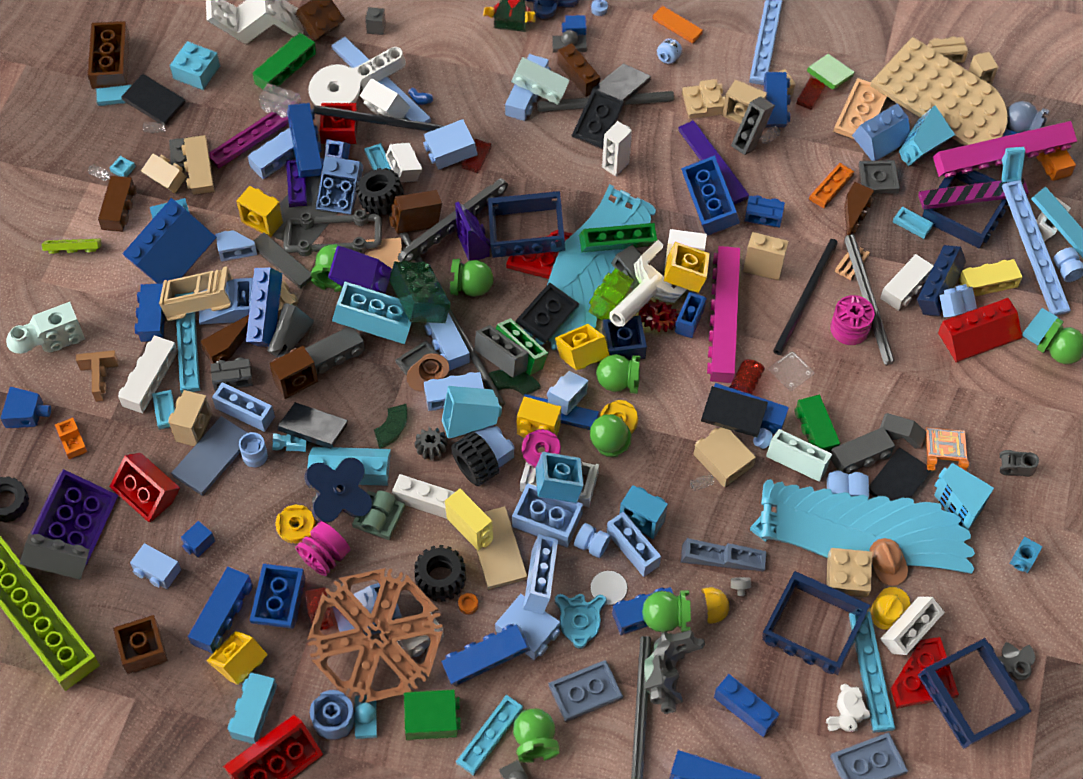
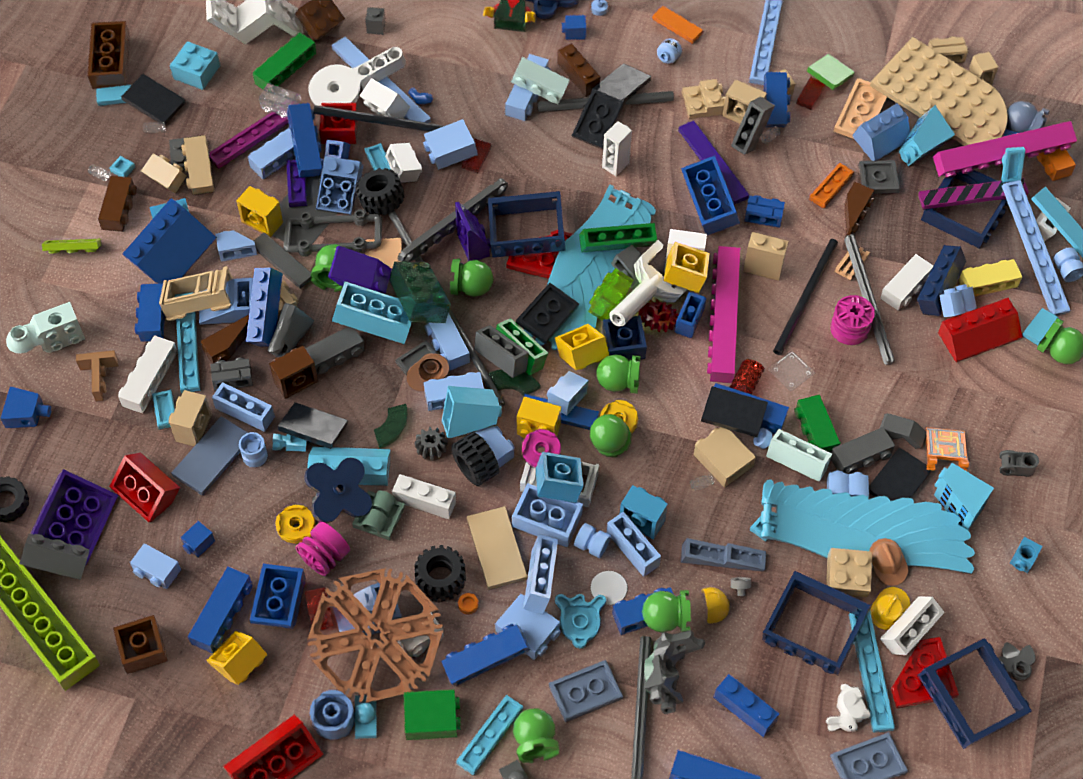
orange slope [55,418,87,459] -> none
medium azure brick [228,672,277,744] -> none
reddish brown brick [390,190,442,234] -> none
light yellow brick [445,489,493,550] -> none
dark grey tile [552,30,587,53] -> none
medium azure tile [893,206,934,239] -> none

